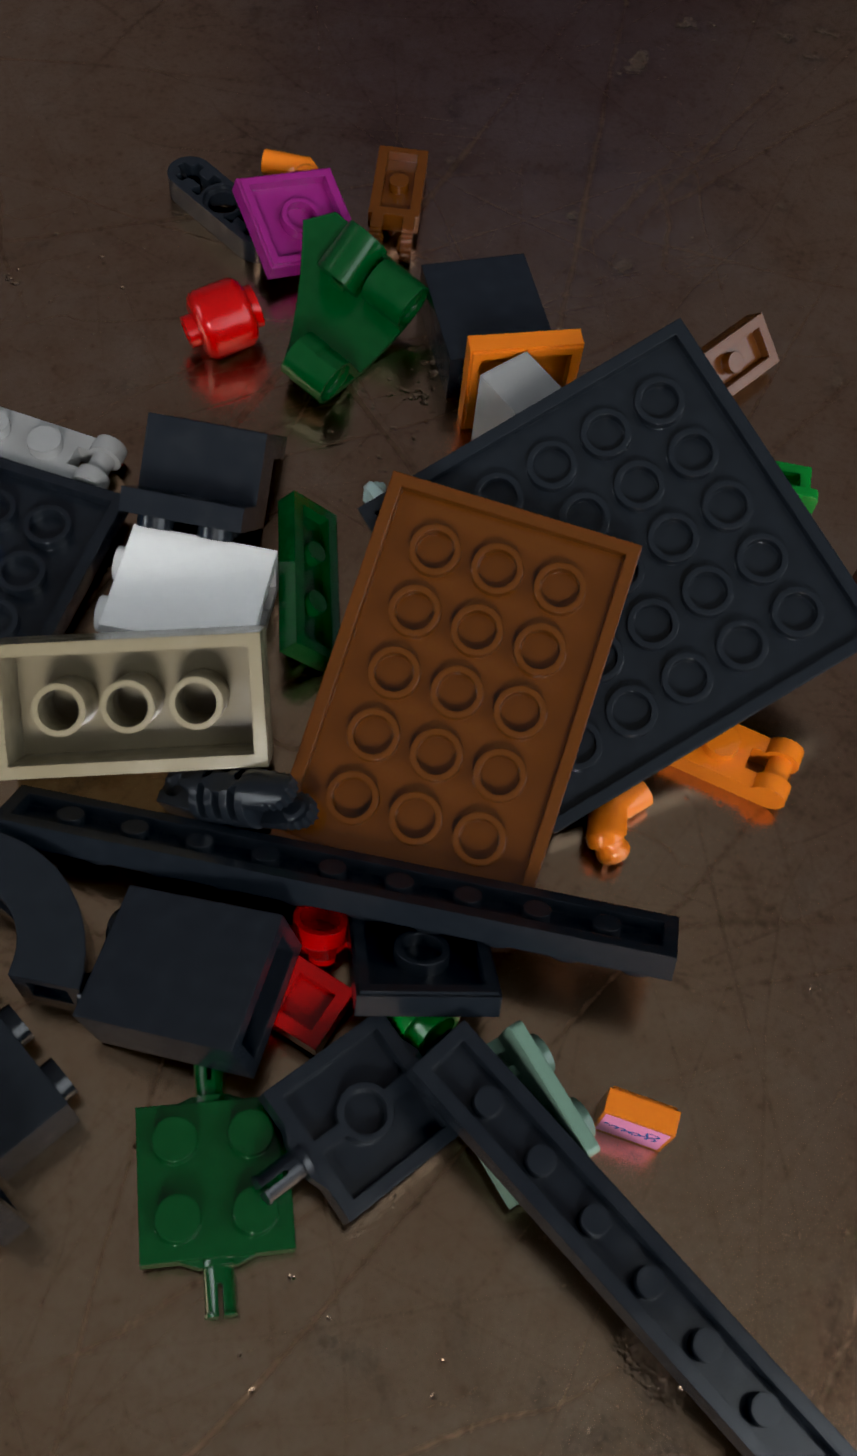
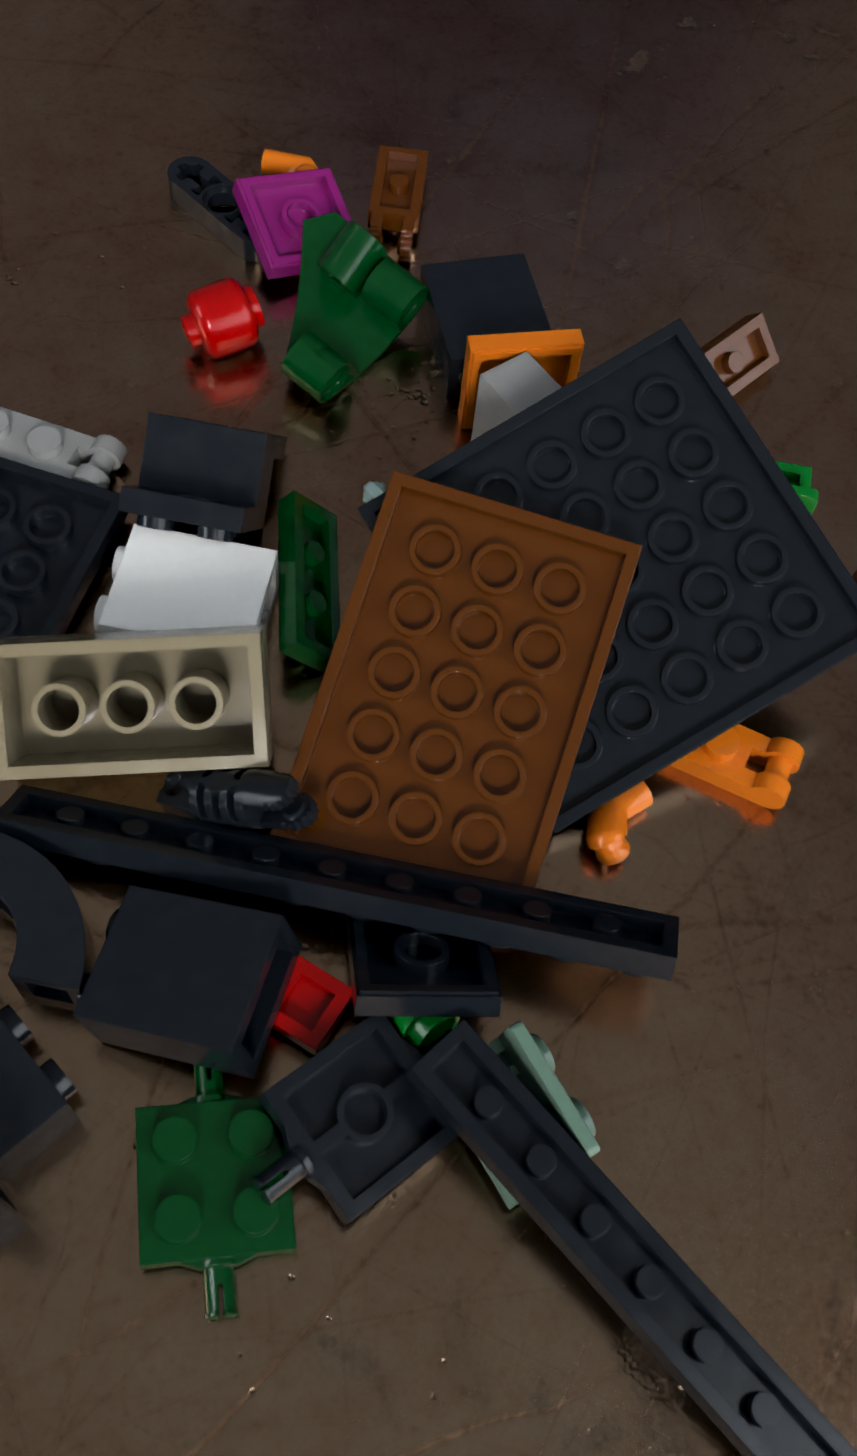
red plate [290,905,348,967] -> none
orange tile [593,1086,681,1152] -> none

